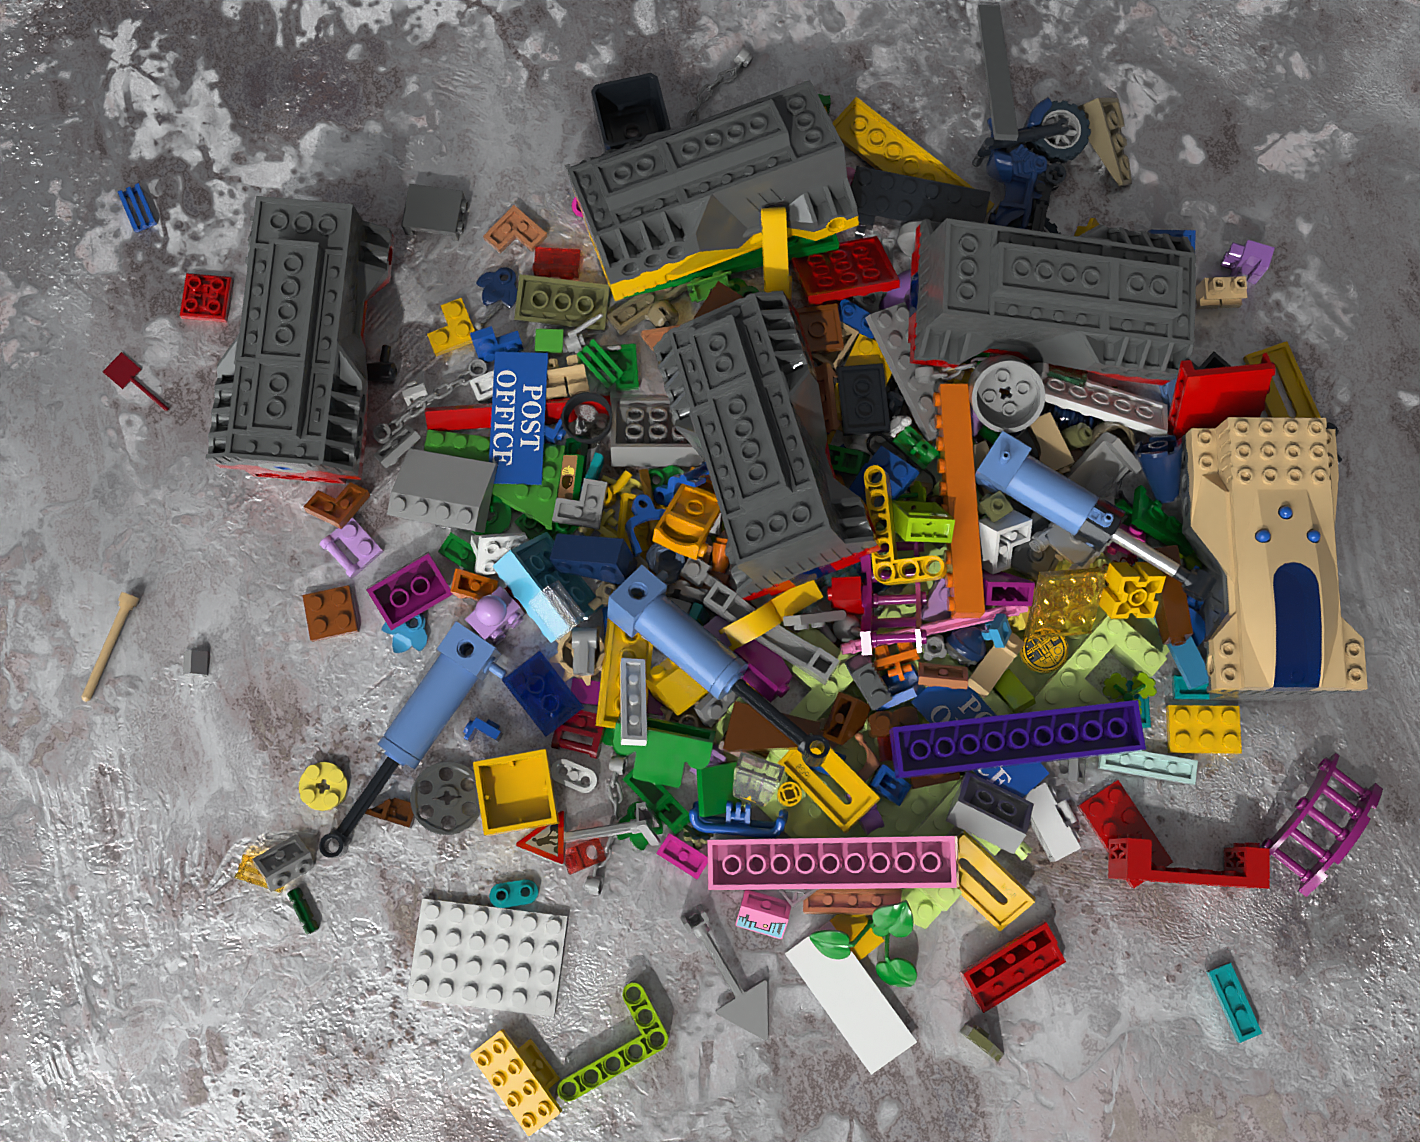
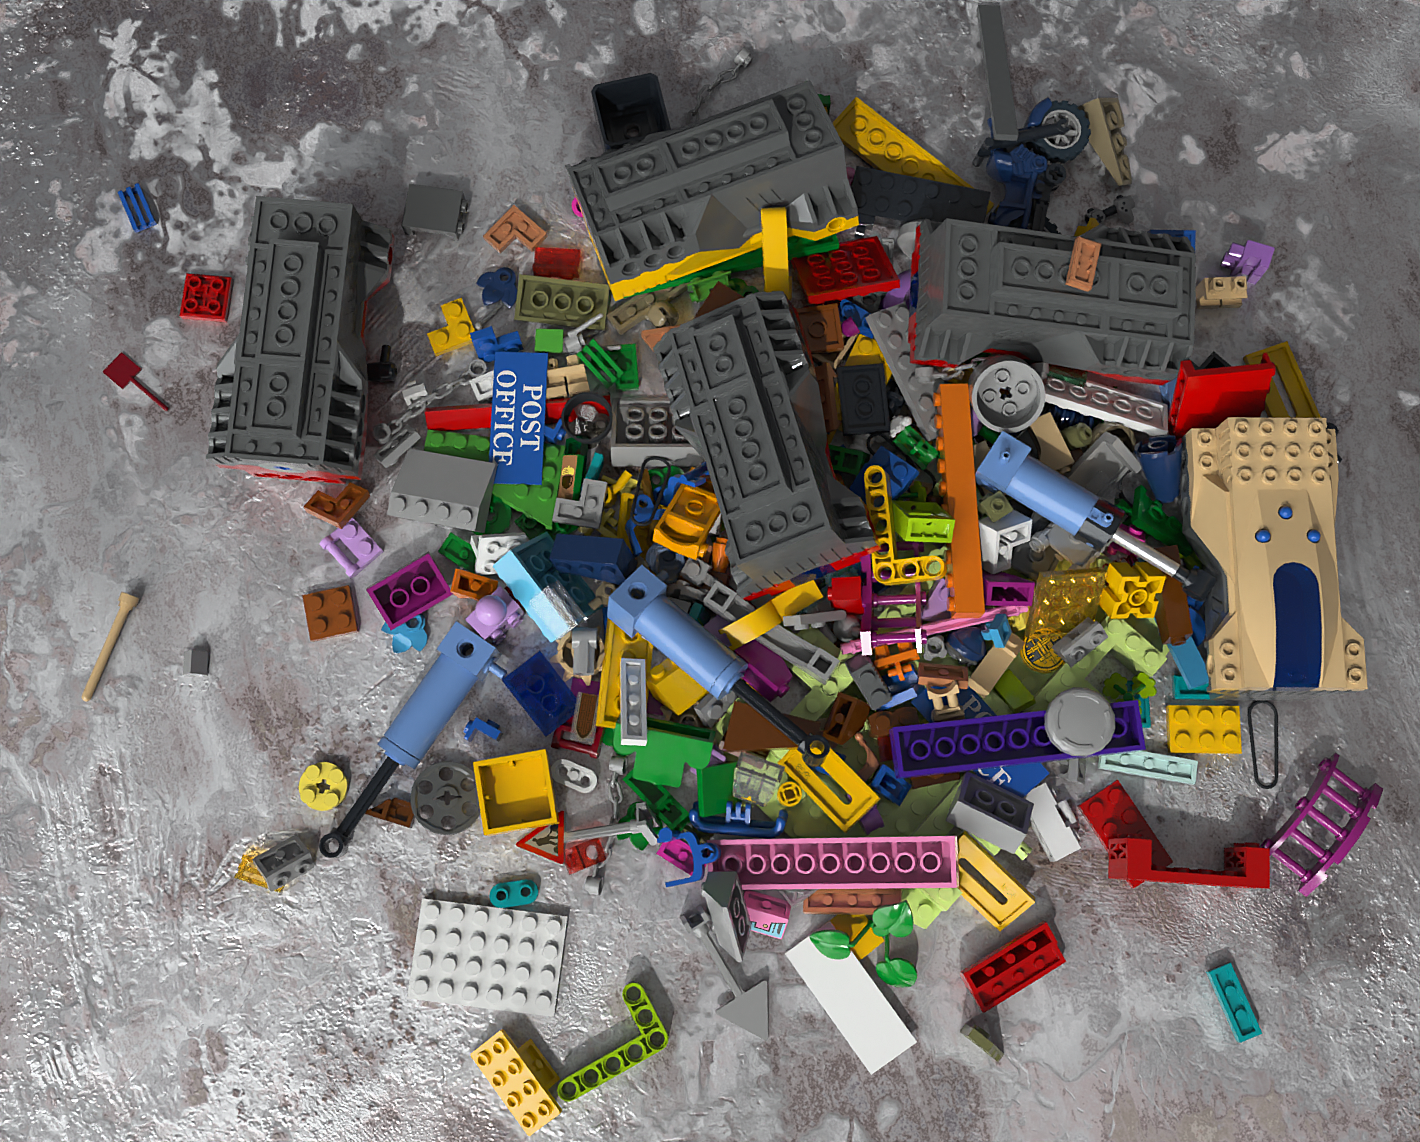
dark green axle [287,887,319,935] -> none
none -> tile [569,692,599,744]
none -> black piece [630,456,671,526]
none -> blue piece [657,827,721,887]
none -> light grey slope [701,871,752,962]
none -> magenta hinge [841,316,860,337]
none -> tan piece [926,679,965,723]
none -> light grey piece [1044,687,1115,756]
none -> light grey bracket [1052,617,1108,667]
none -> nougat plate [1065,236,1101,292]
none -> light grey piece [1084,195,1135,225]
none -> black piece [1247,700,1278,789]

